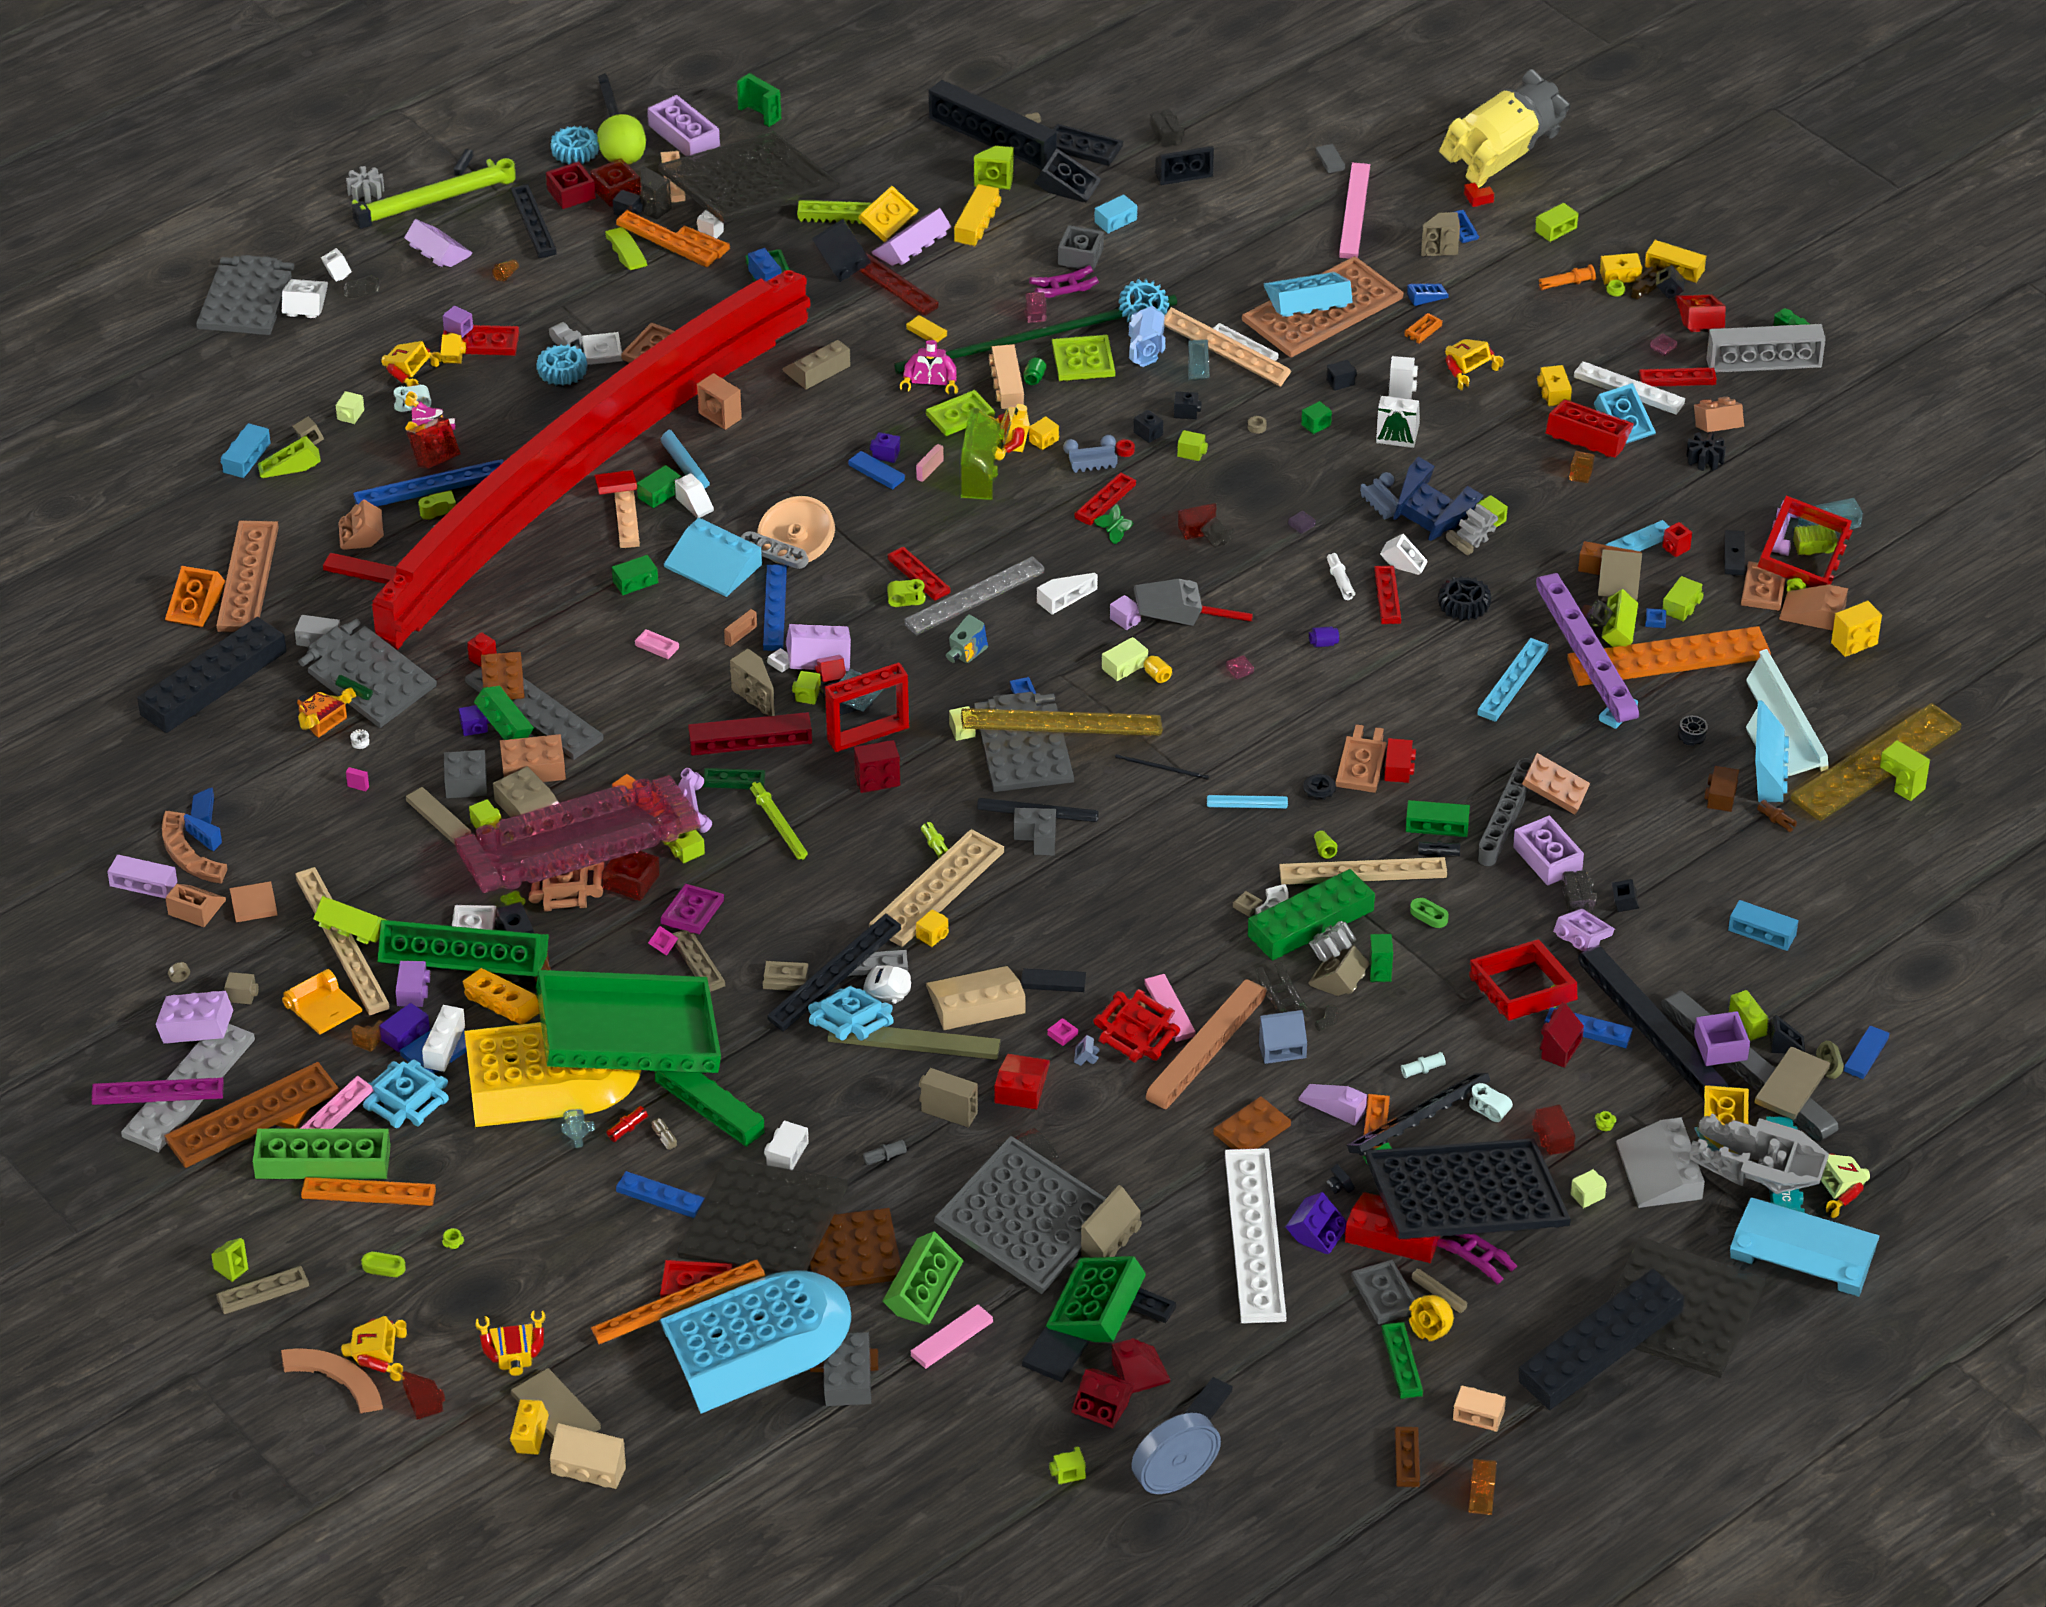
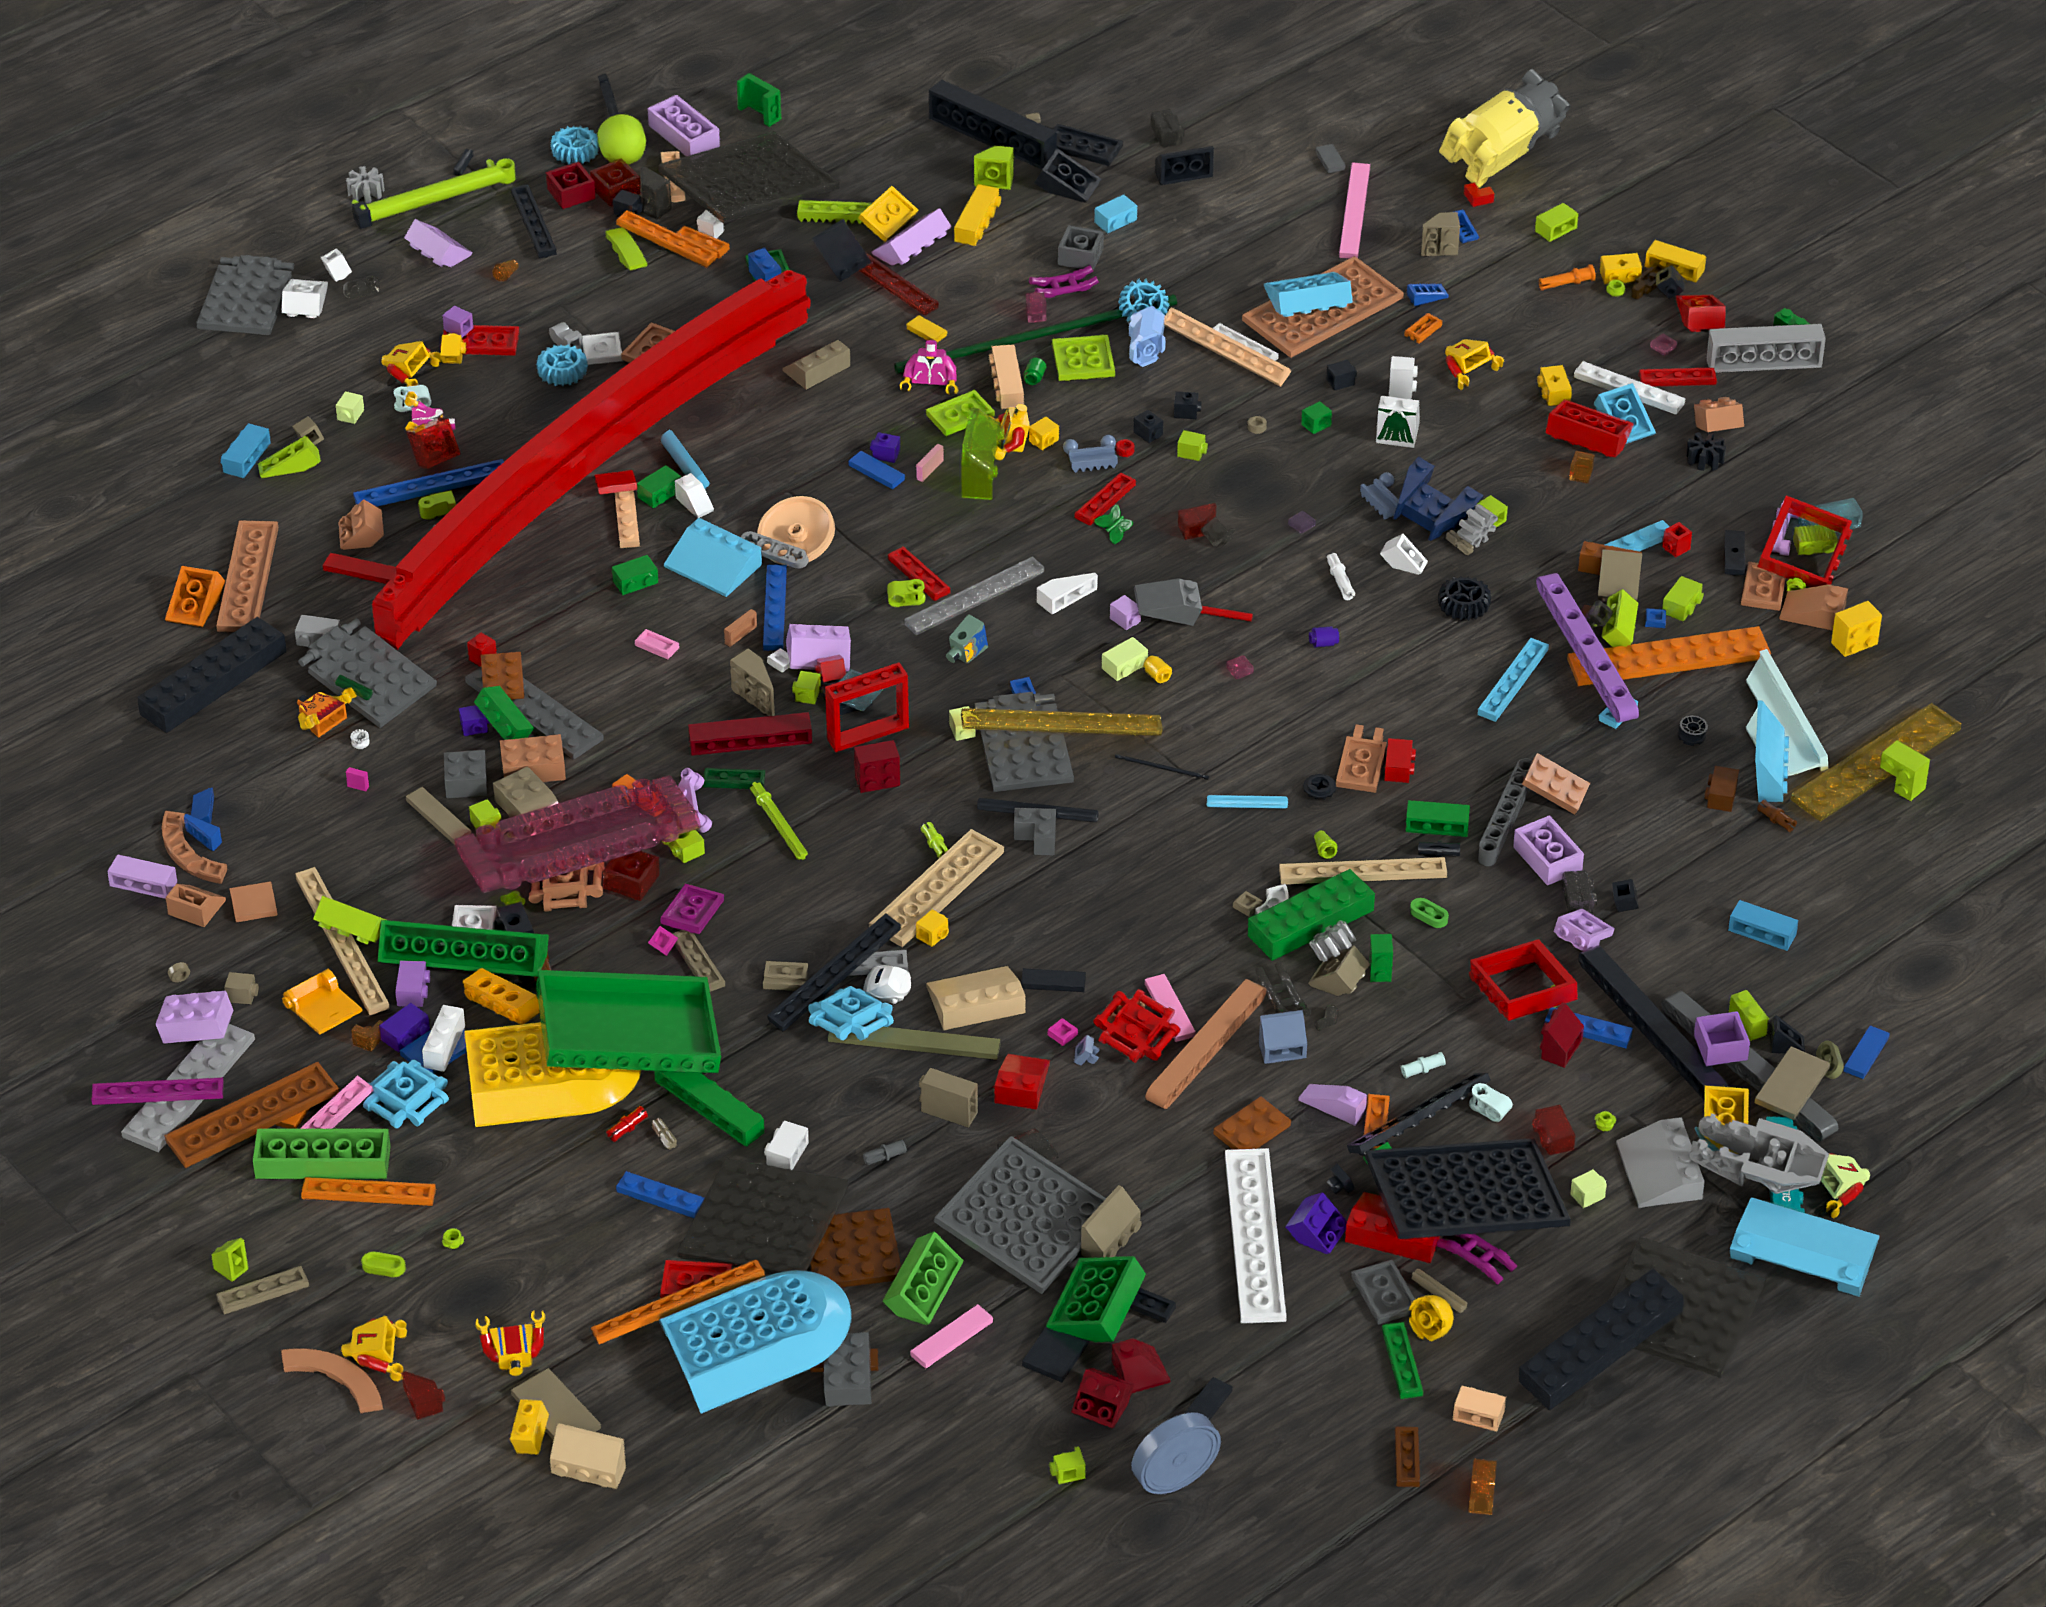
clear light blue piece [561,1109,595,1148] -> none
nougat brick [697,373,742,430] -> none
clear light blue slope [1188,340,1210,380] -> none
red tile [1374,566,1401,624] -> none

